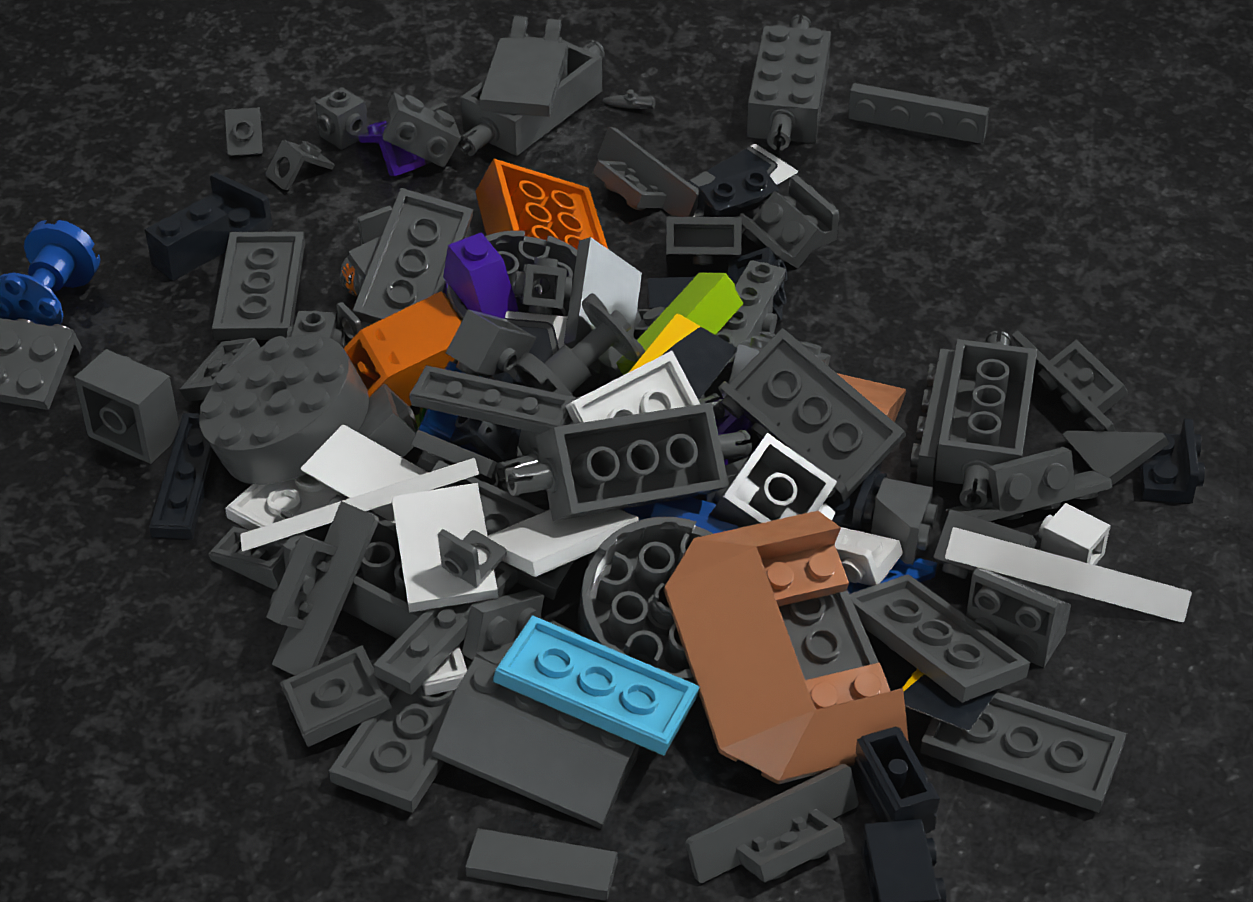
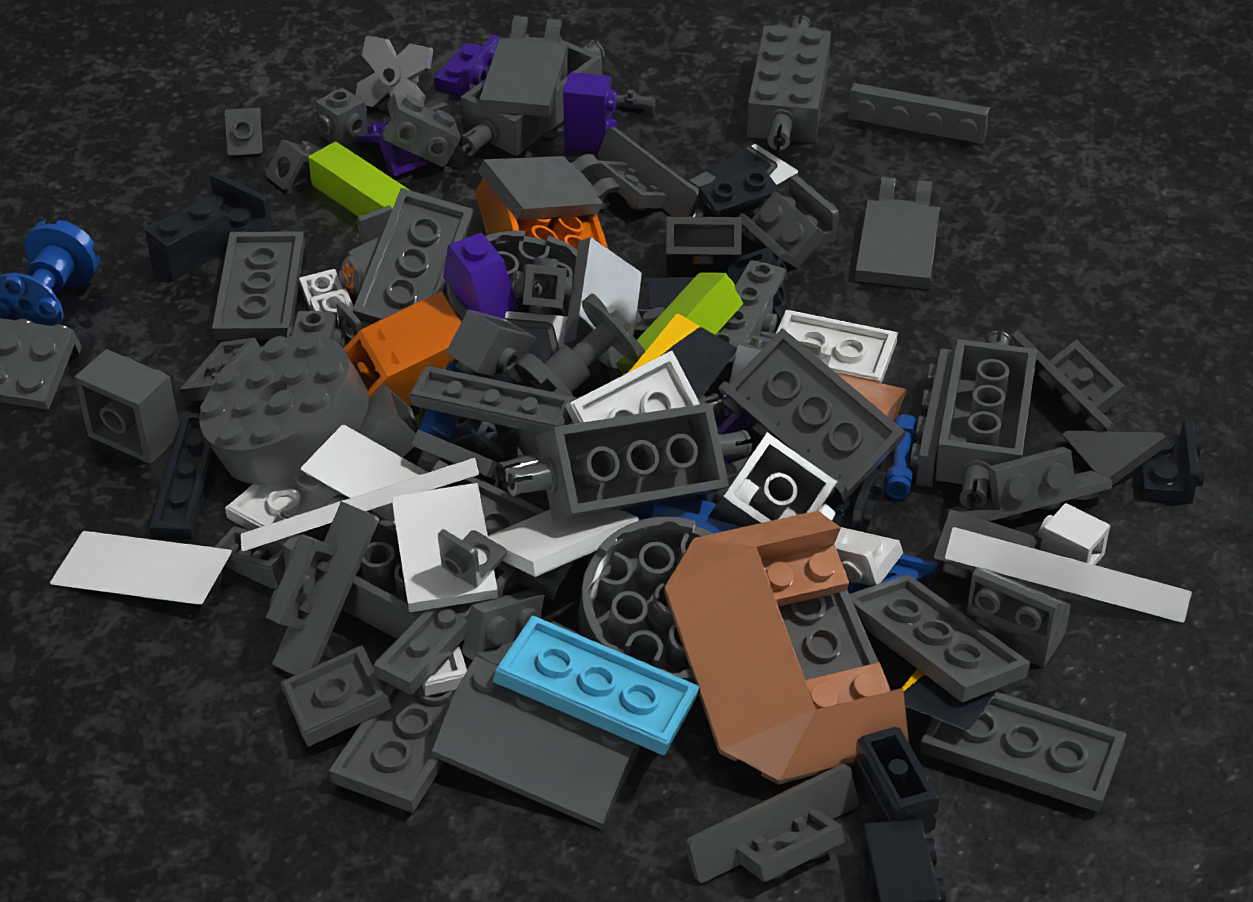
dark grey tile [466,828,617,901] -> none
dark grey slope [871,478,938,565] -> none
none -> white sticker [50,531,232,605]
none -> white slope [299,269,354,327]
none -> lime brick [308,141,411,217]
none -> light grey plant [355,36,433,107]
none -> dark purple bracket [434,35,500,96]
none -> dark grey tile [478,154,620,220]
none -> dark purple brick [563,72,617,153]
none -> white tile [776,310,898,383]
none -> dark grey tile [855,177,940,289]
none -> blue bar [885,414,918,499]

